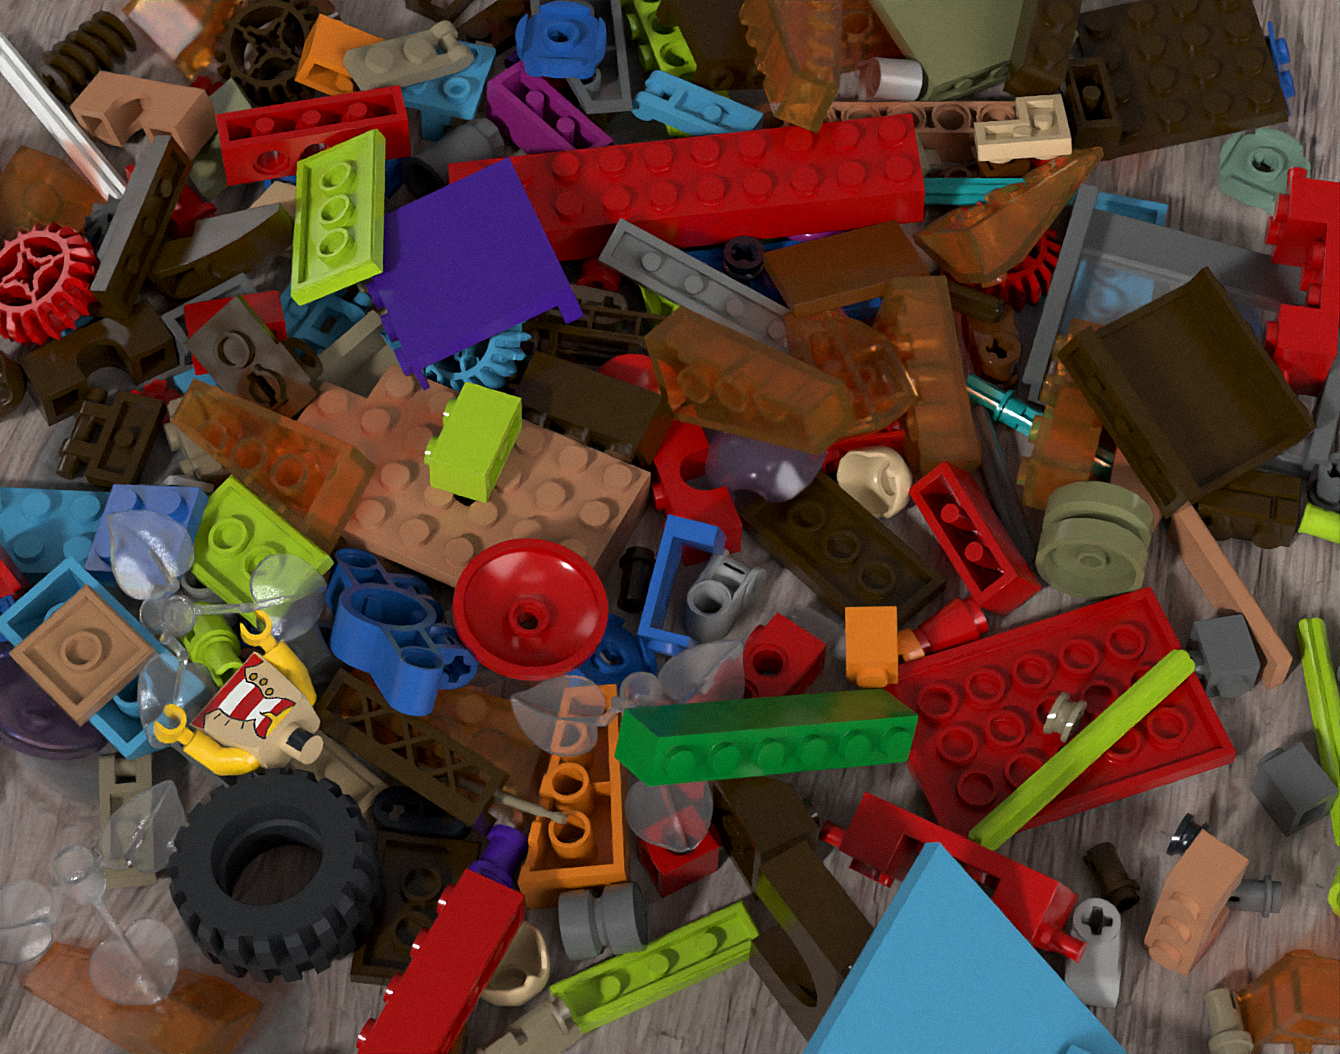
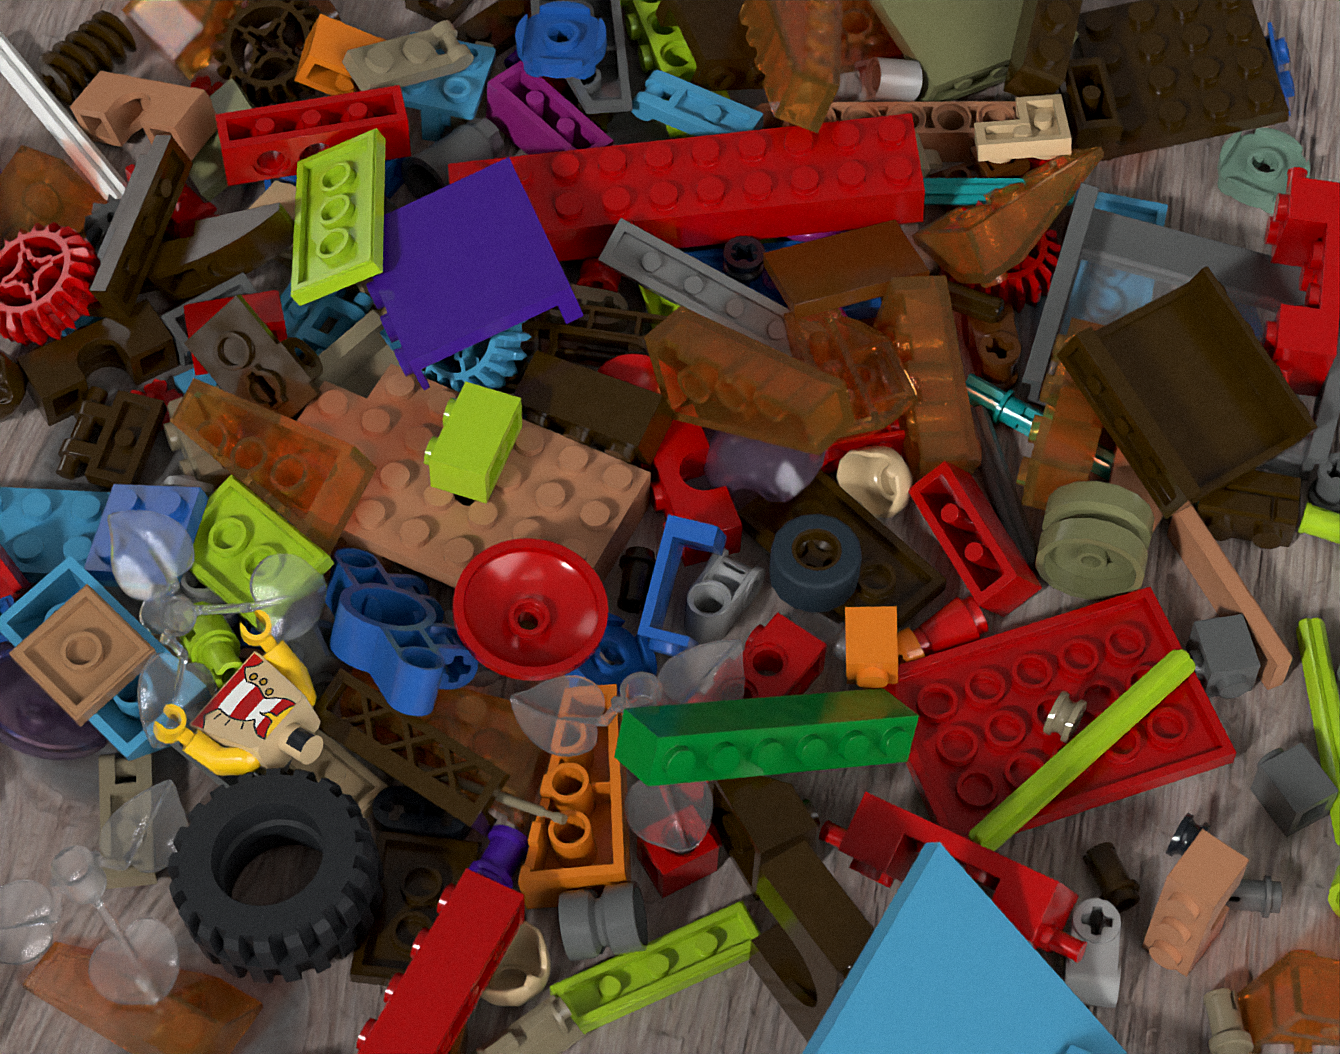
none -> black wheel [769,514,862,613]

